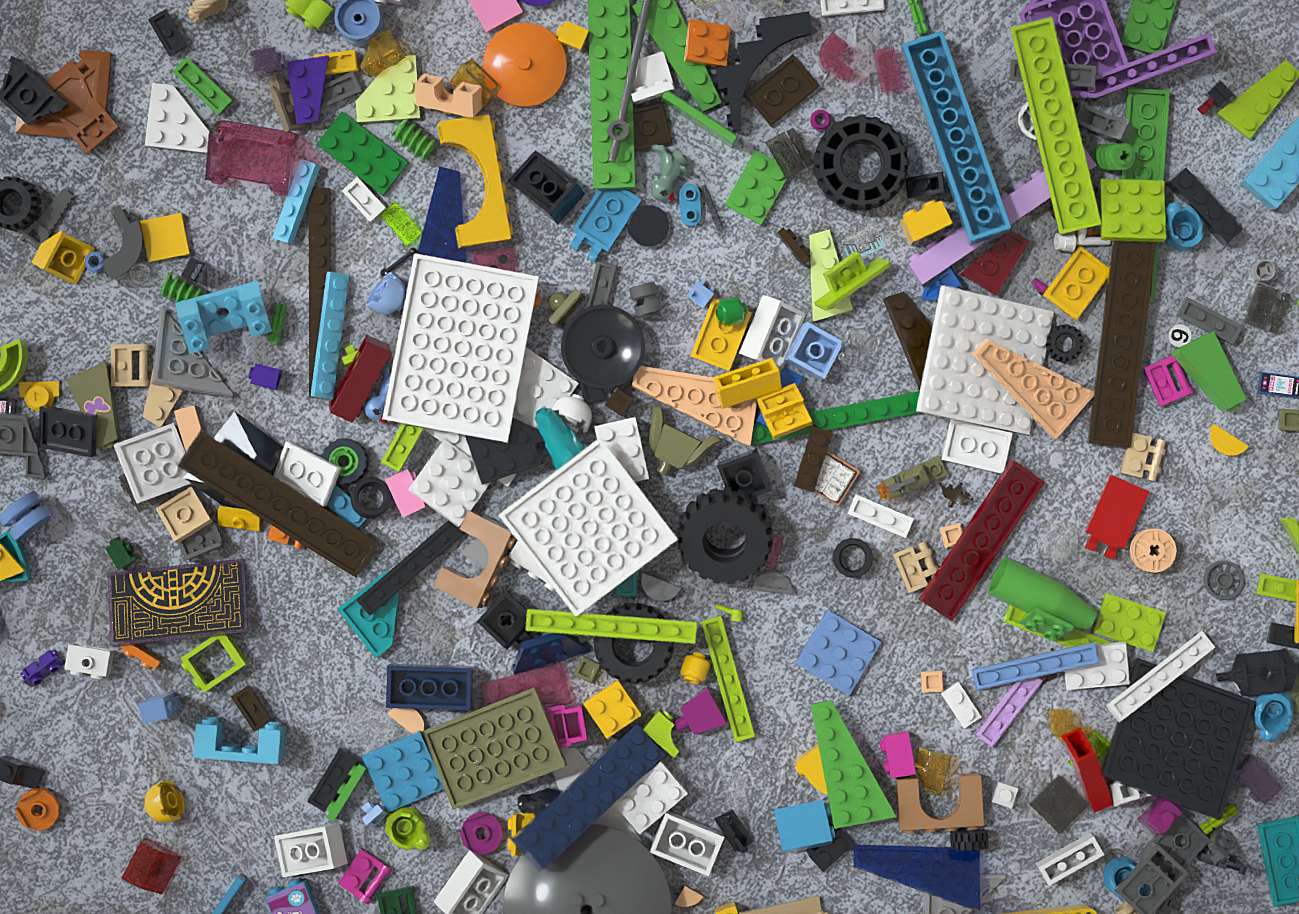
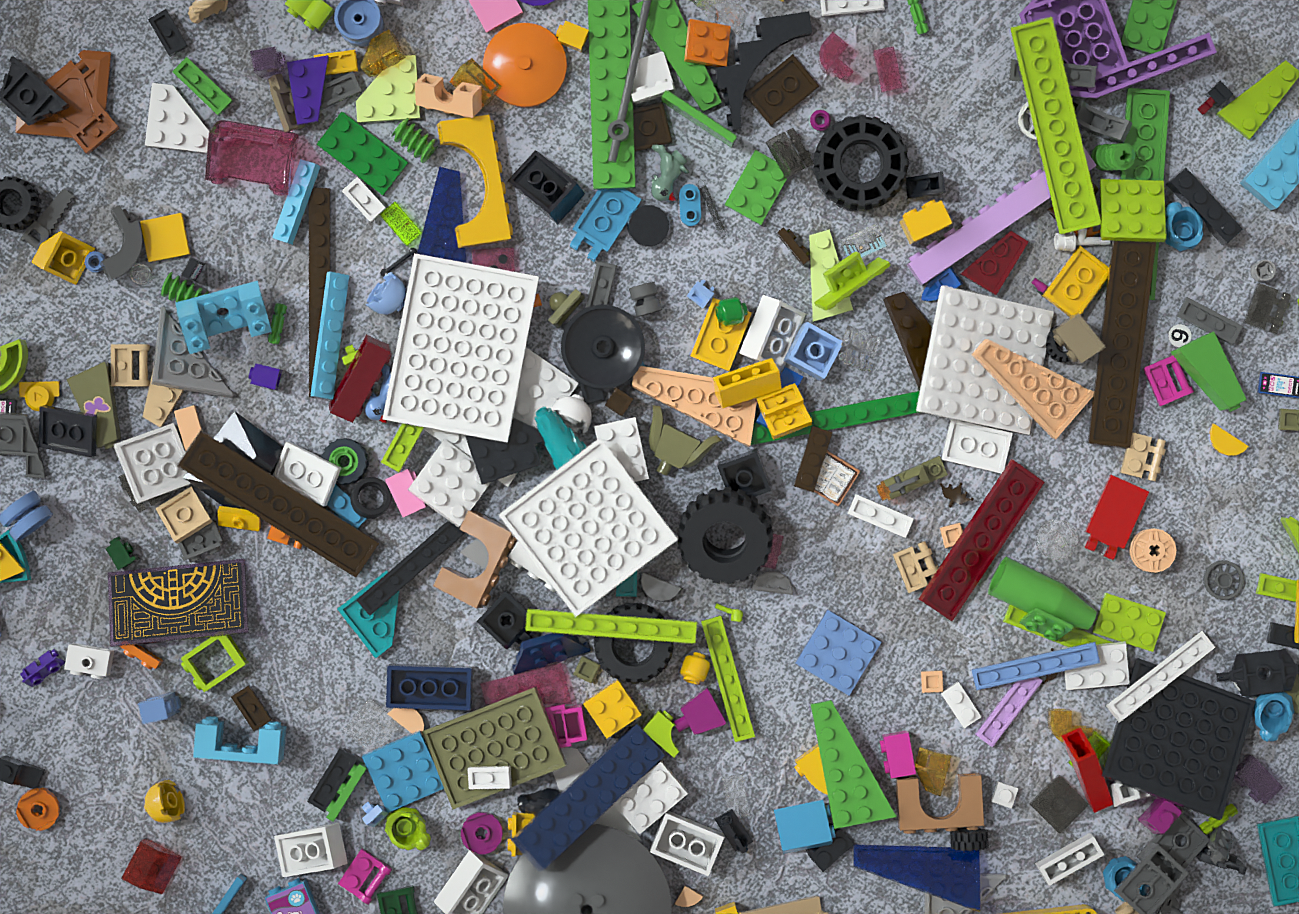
black tyre [833,538,873,578] -> none
dark azure brick [902,31,1011,246] -> none
none -> white plate [468,766,512,789]
none -> dark tan slope [1052,313,1105,364]

